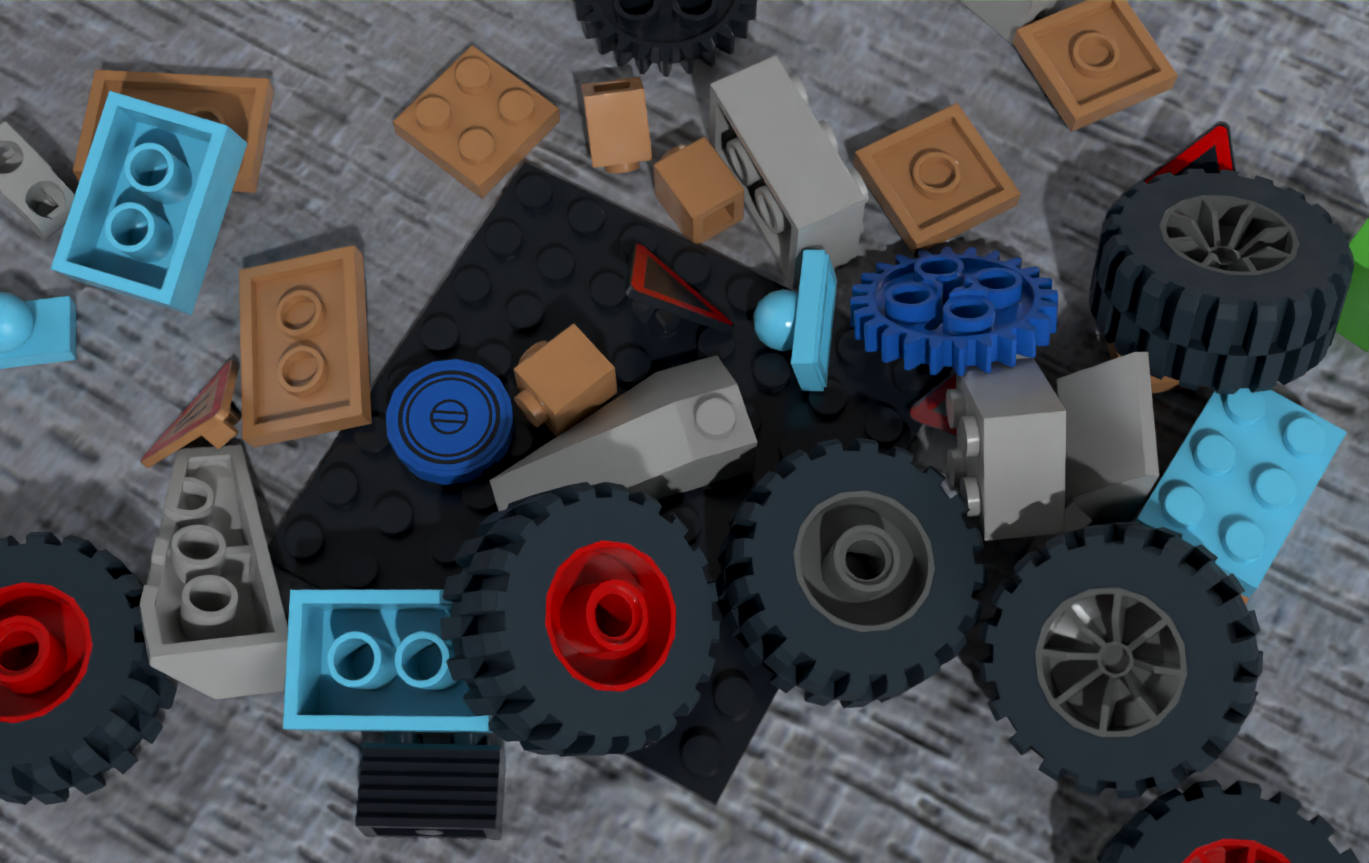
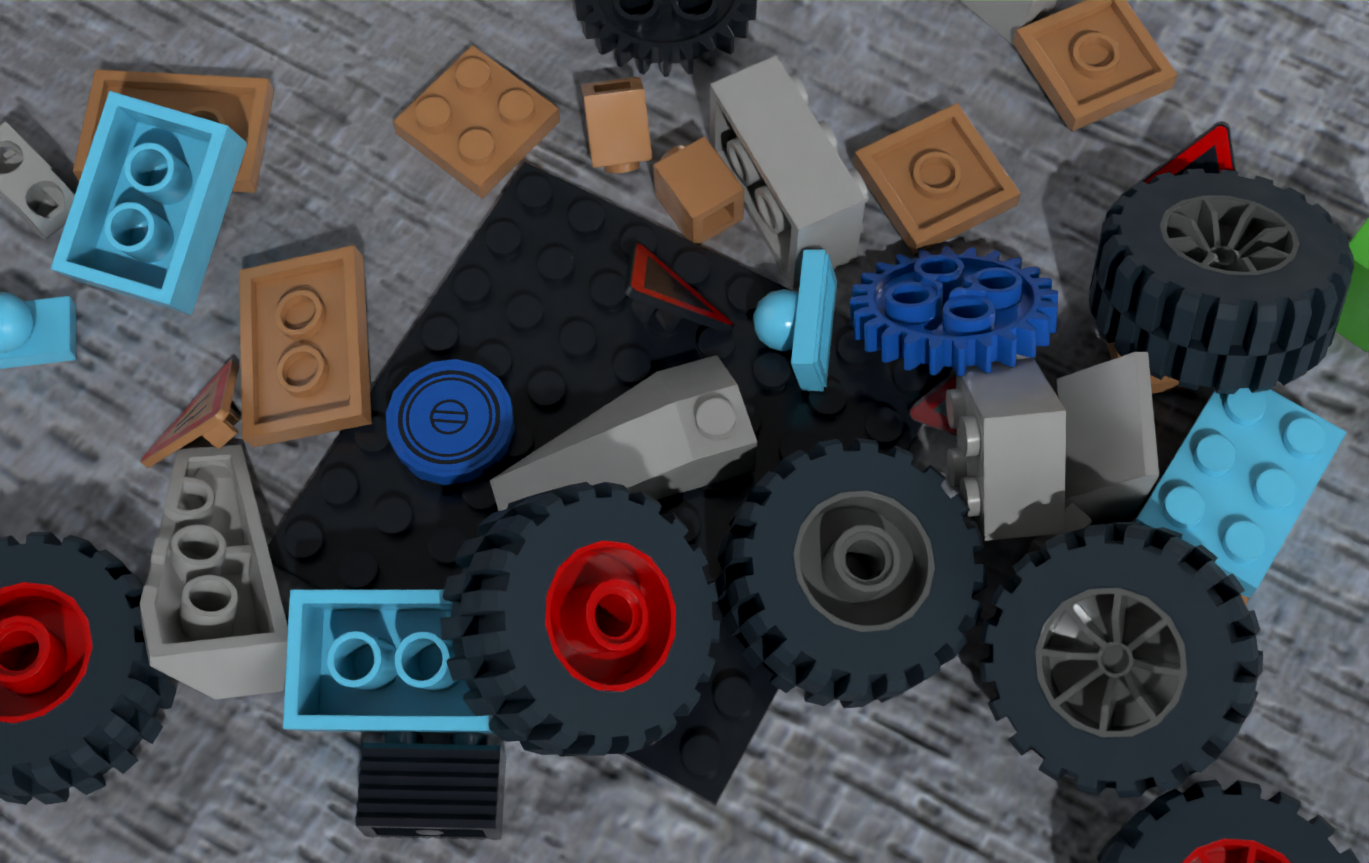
medium nougat brick [514,323,617,437] -> none

